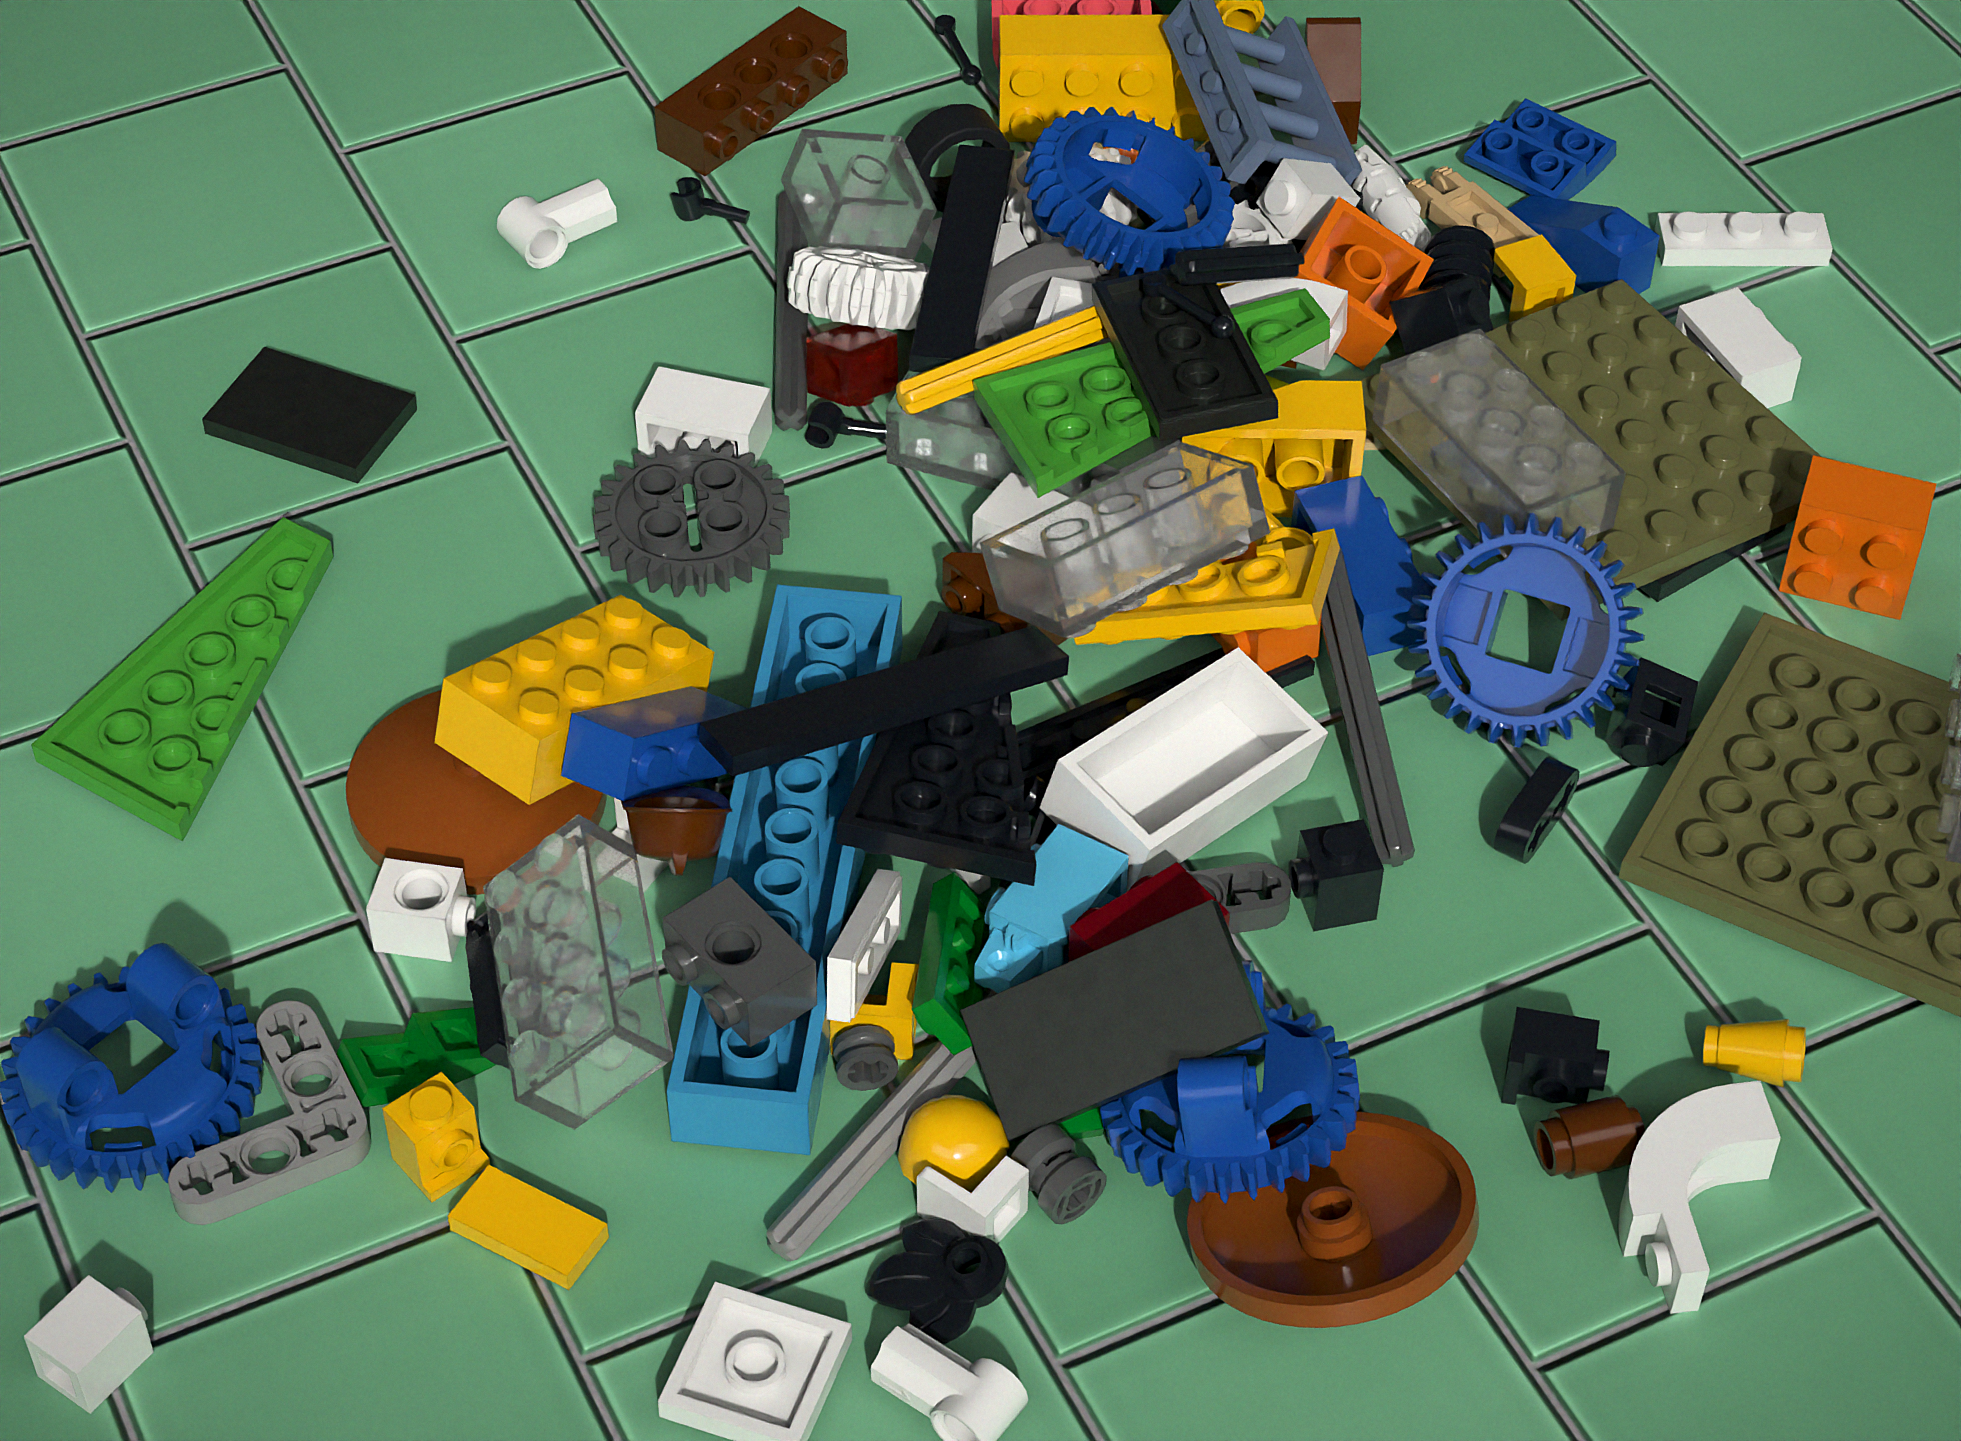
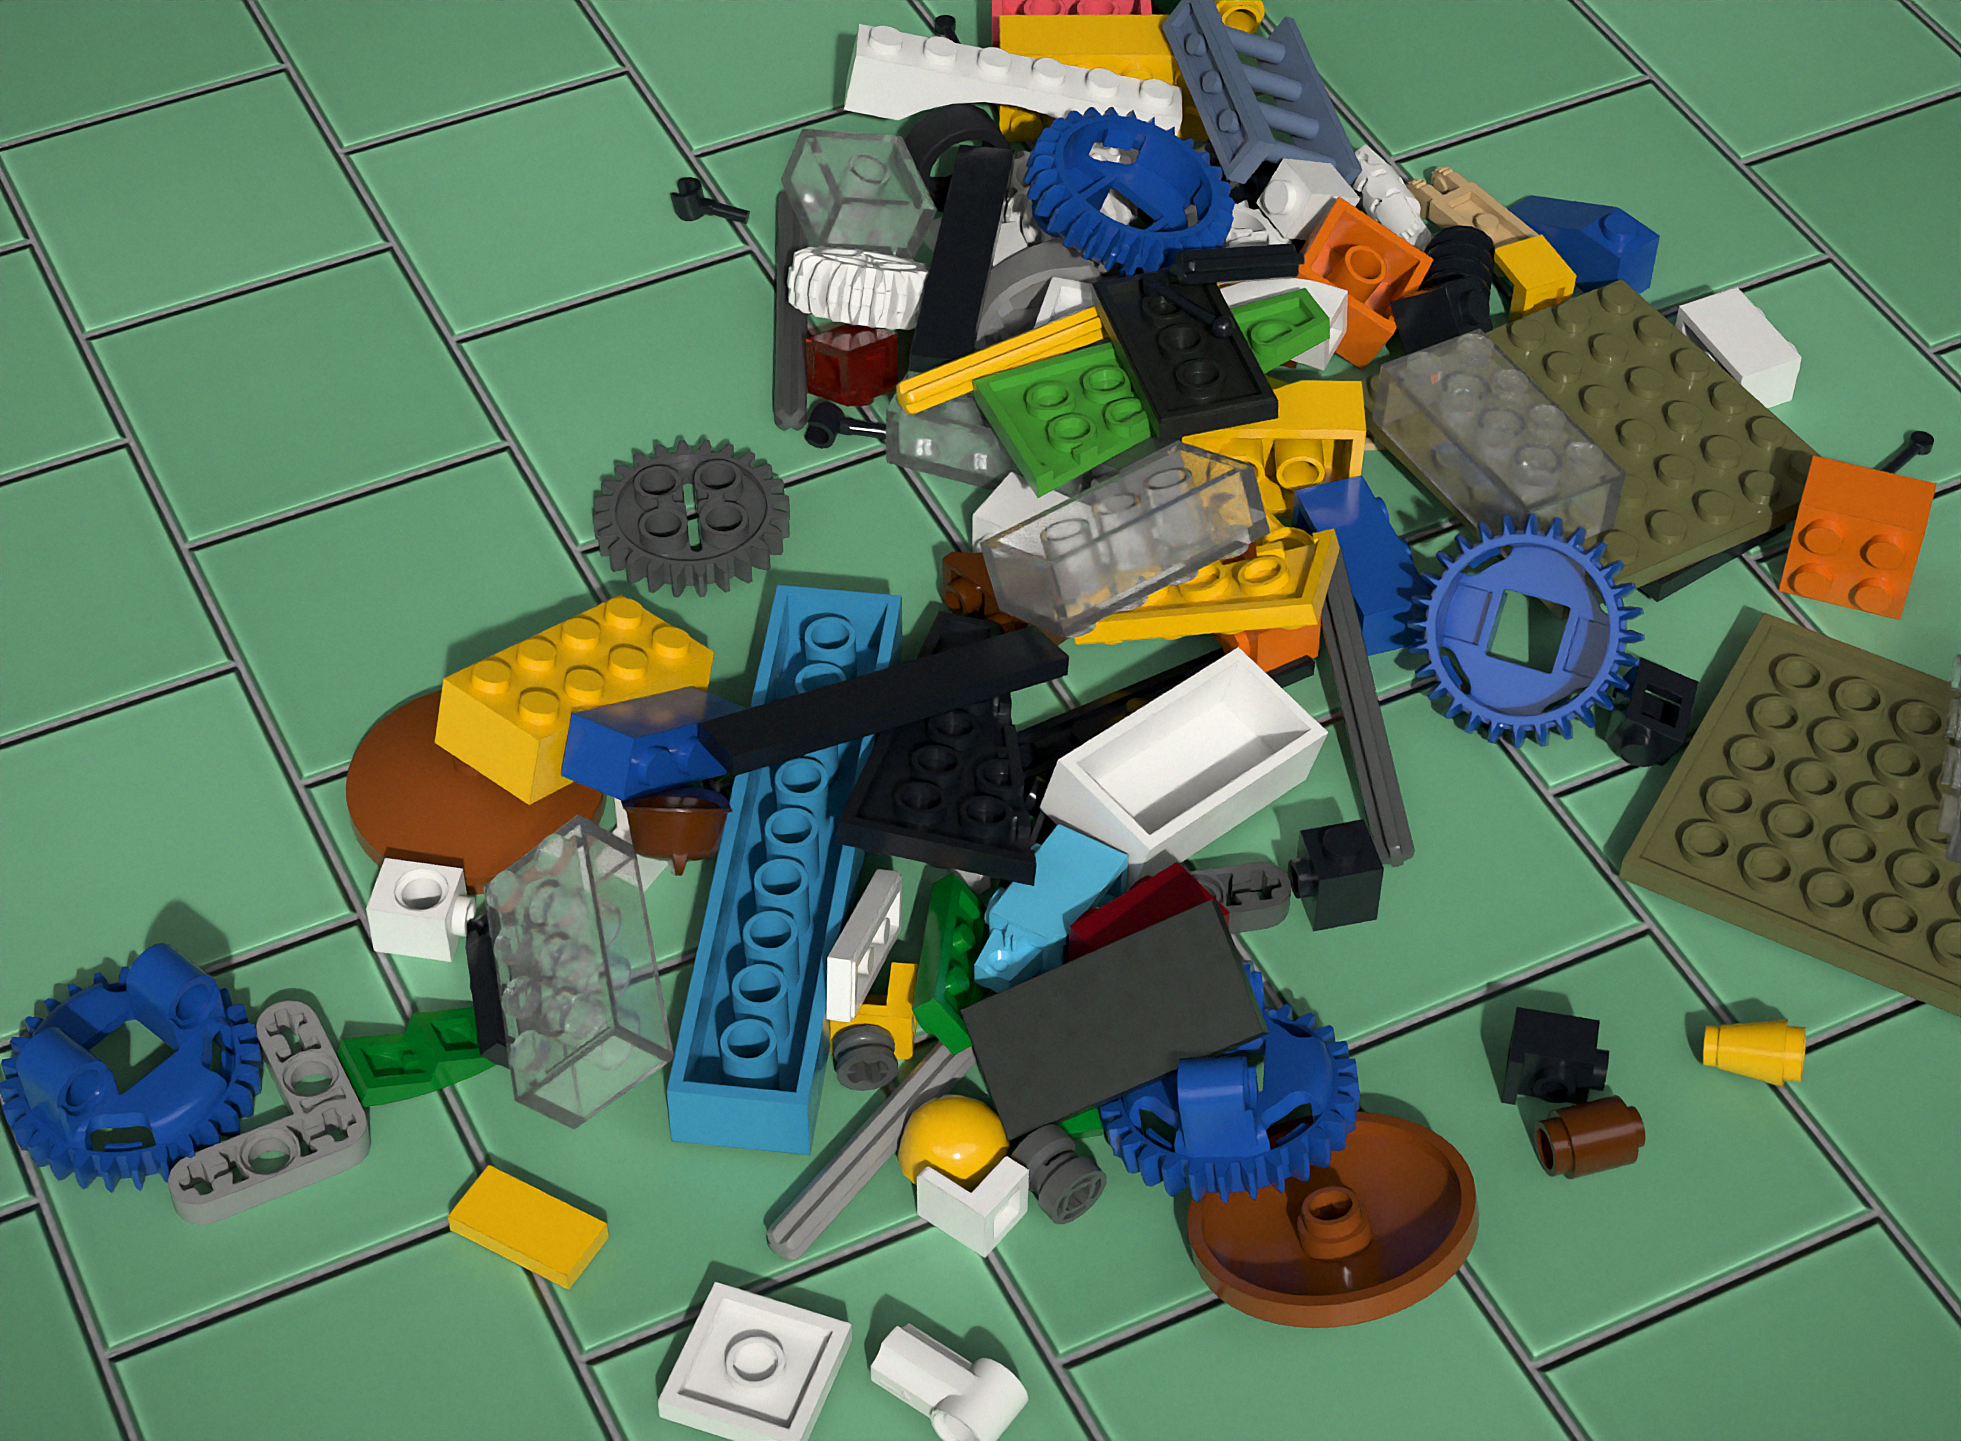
white brick [24,1275,154,1414] -> none
bright green wing [31,517,333,841] -> none
pearl dark grey tile [202,347,417,484] -> none
yellow brick [382,1071,490,1202] -> none
white piece [497,179,617,269] -> none
white brick [635,366,772,466] -> none
reddish brown brick [654,6,848,176] -> none
dark grey brick [662,877,817,1047] -> none
black plate [865,1219,1008,1345] -> none
reddish brown slope [1304,17,1361,145] -> none
blue slope [1464,98,1617,200] -> none
black beam [1494,756,1580,864] -> none
white arch [1618,1081,1781,1314] -> none
white plate [1655,212,1832,266] -> none
none -> white arch [844,24,1182,164]
none -> black hinge [1880,431,1934,474]

